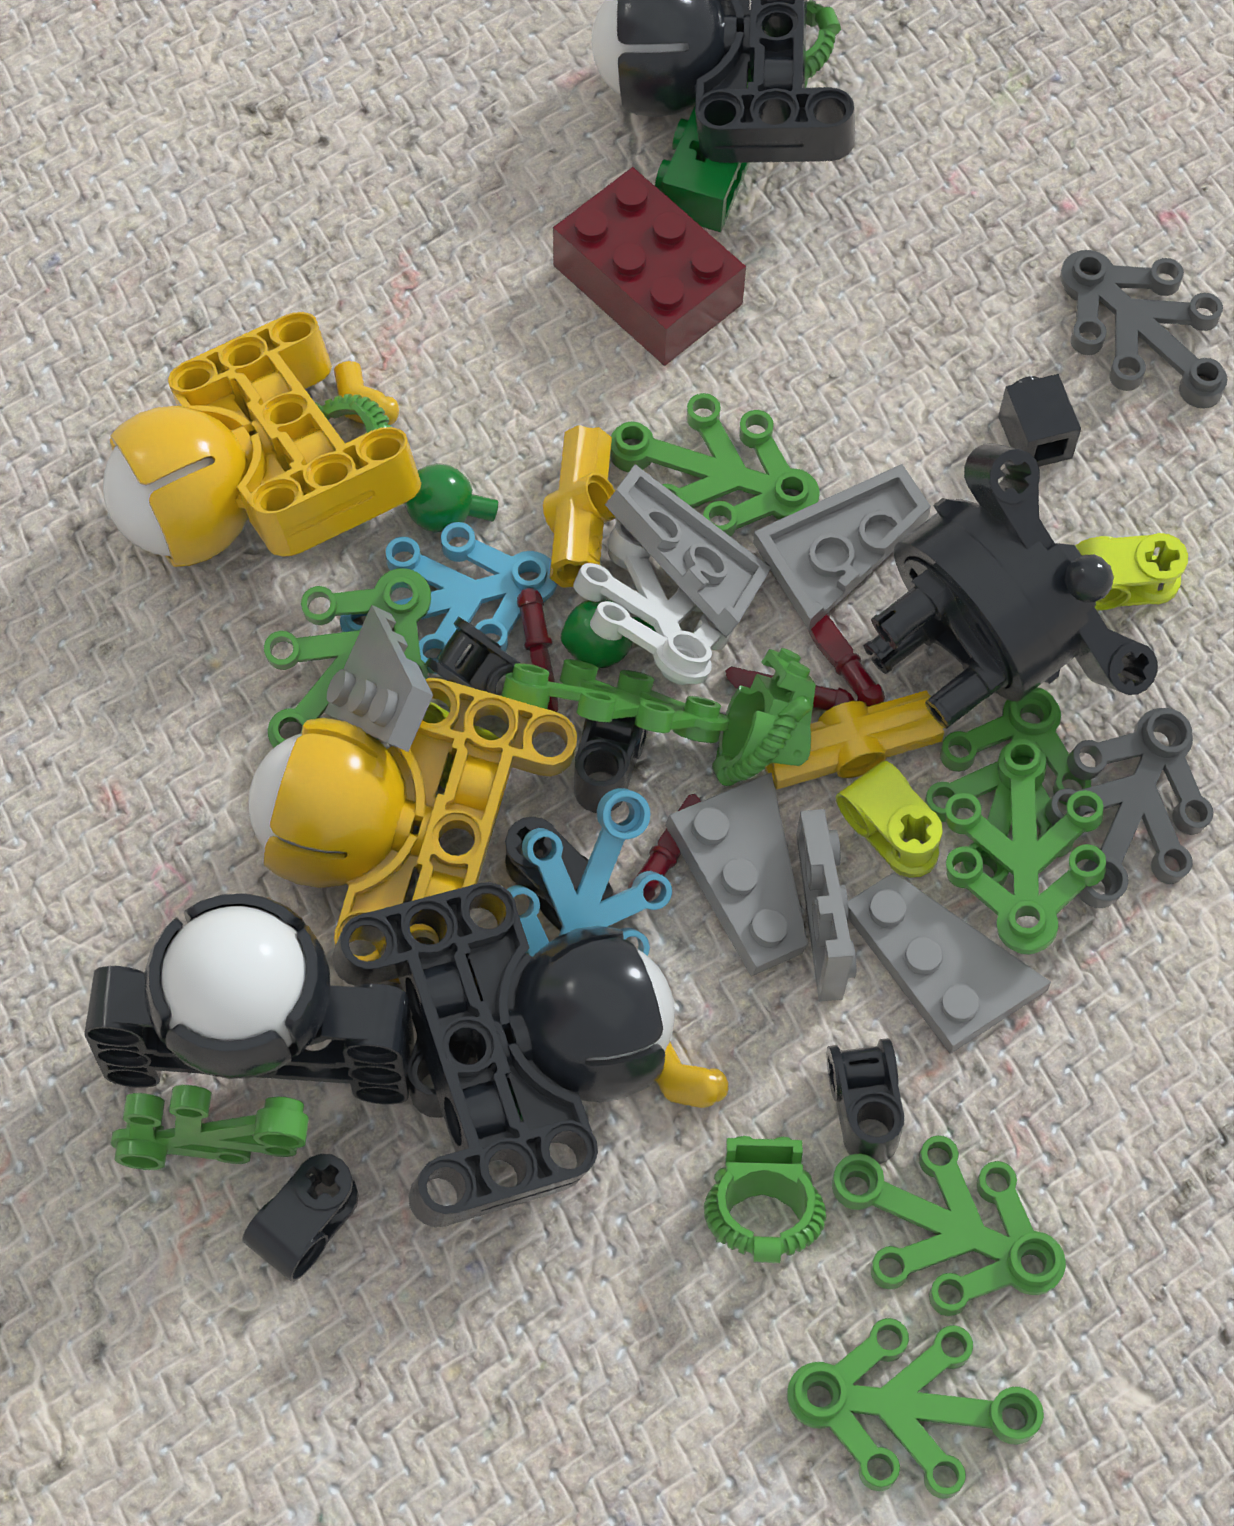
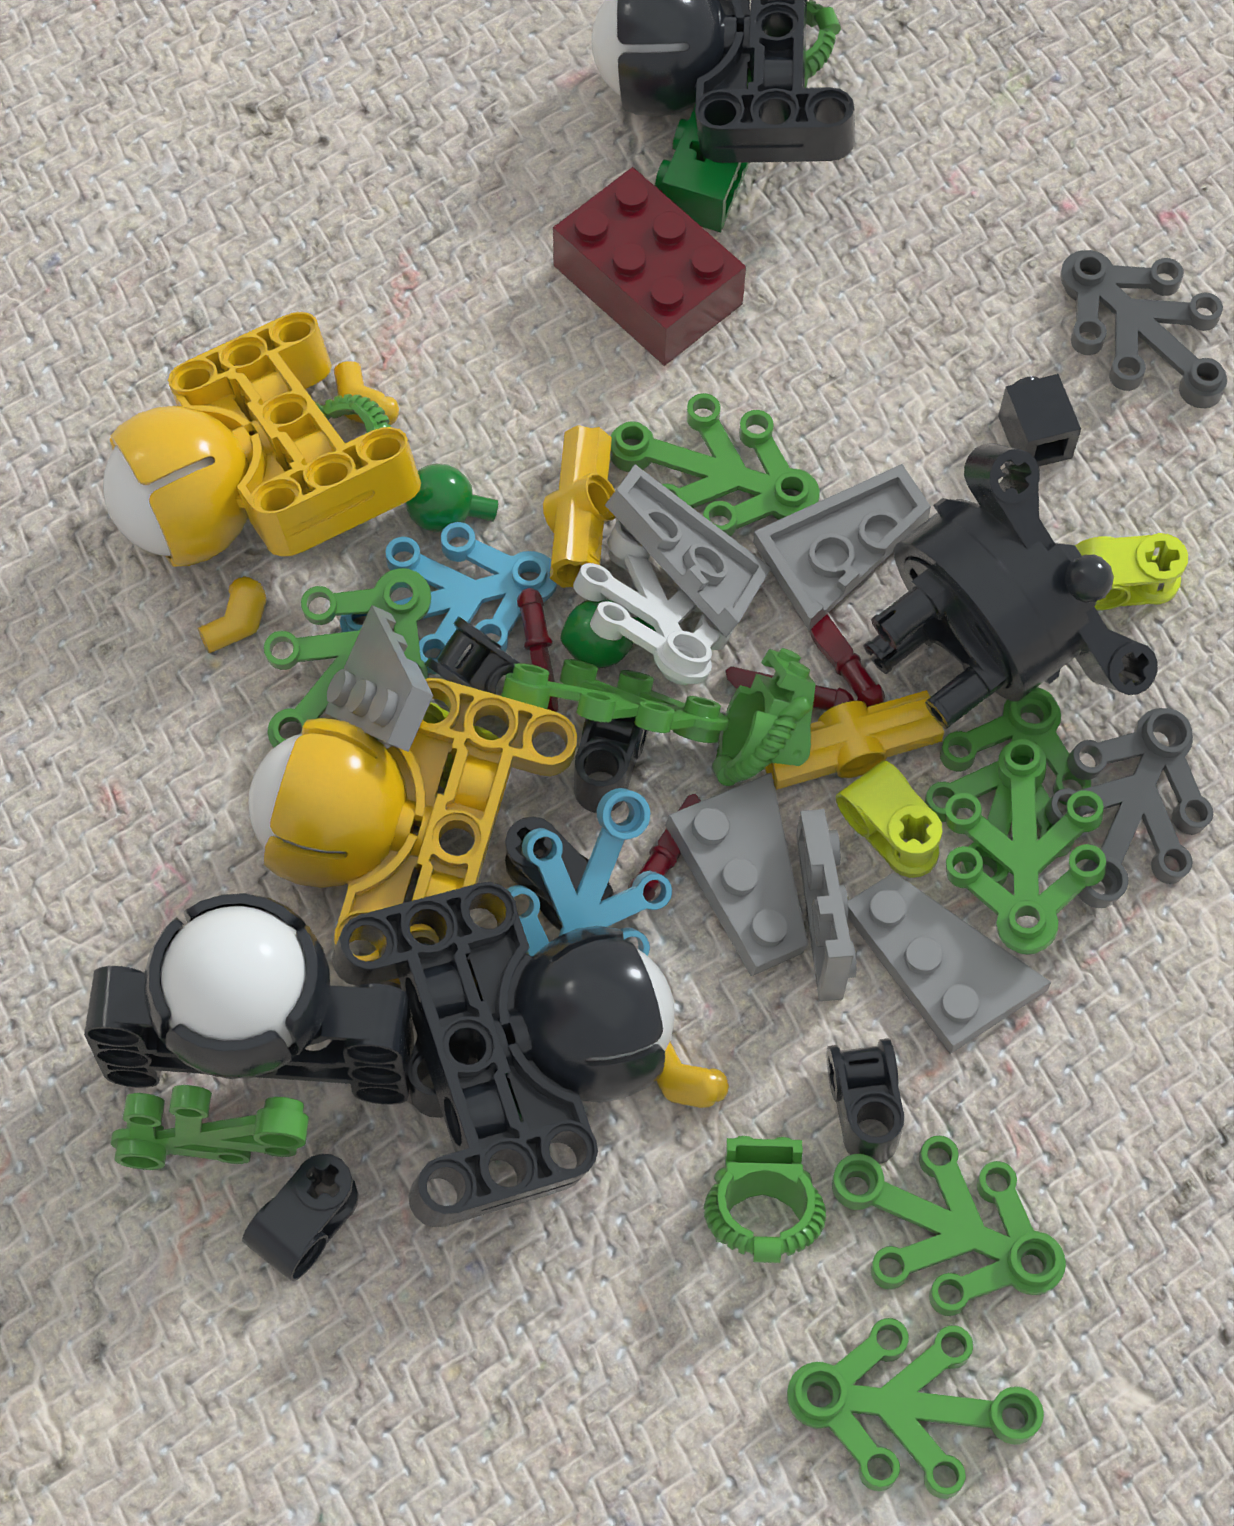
none -> yellow arm [197,576,267,654]

